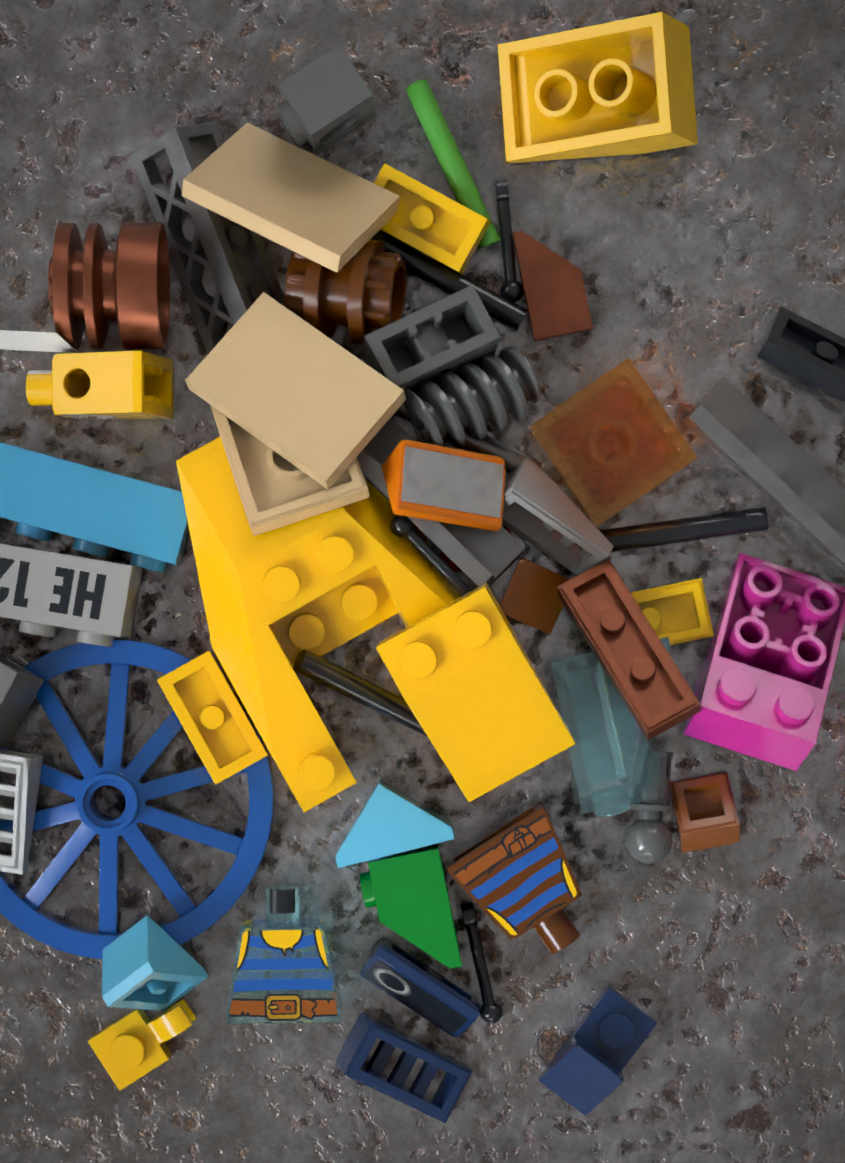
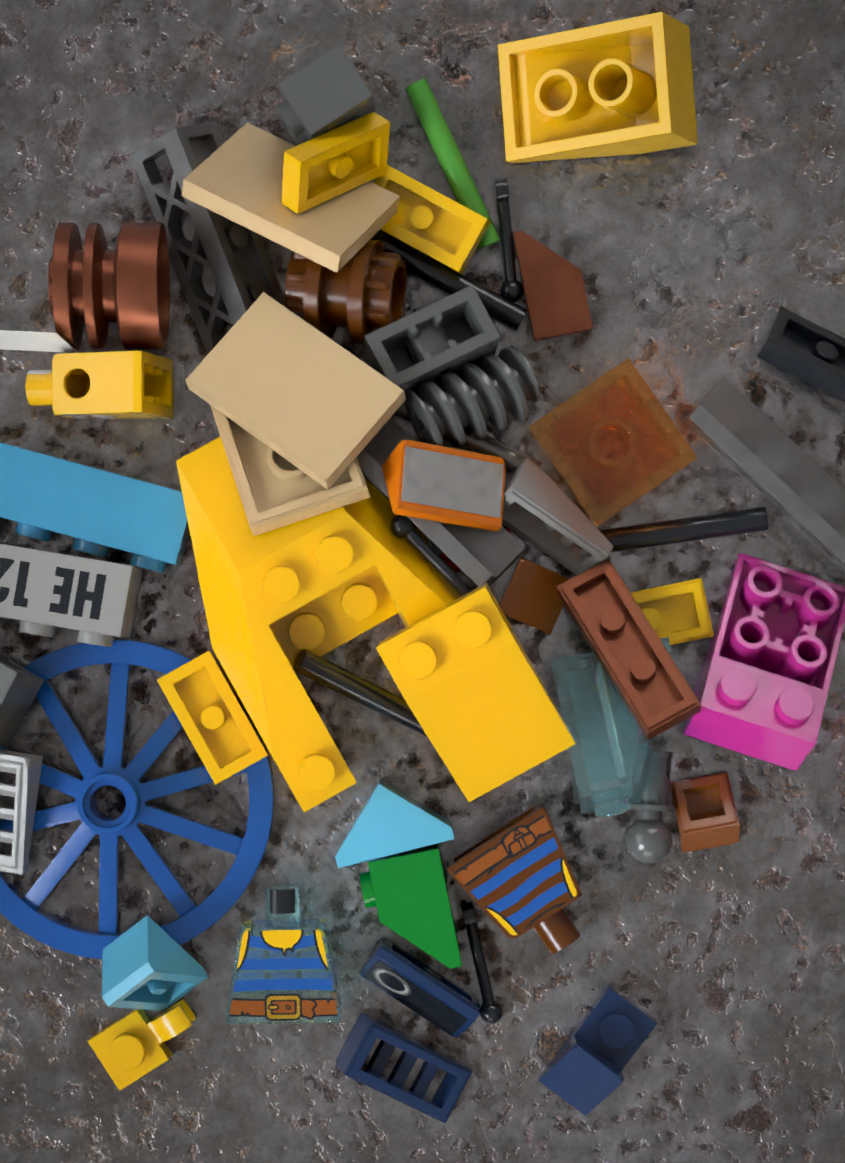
none -> yellow plate [281,112,391,214]

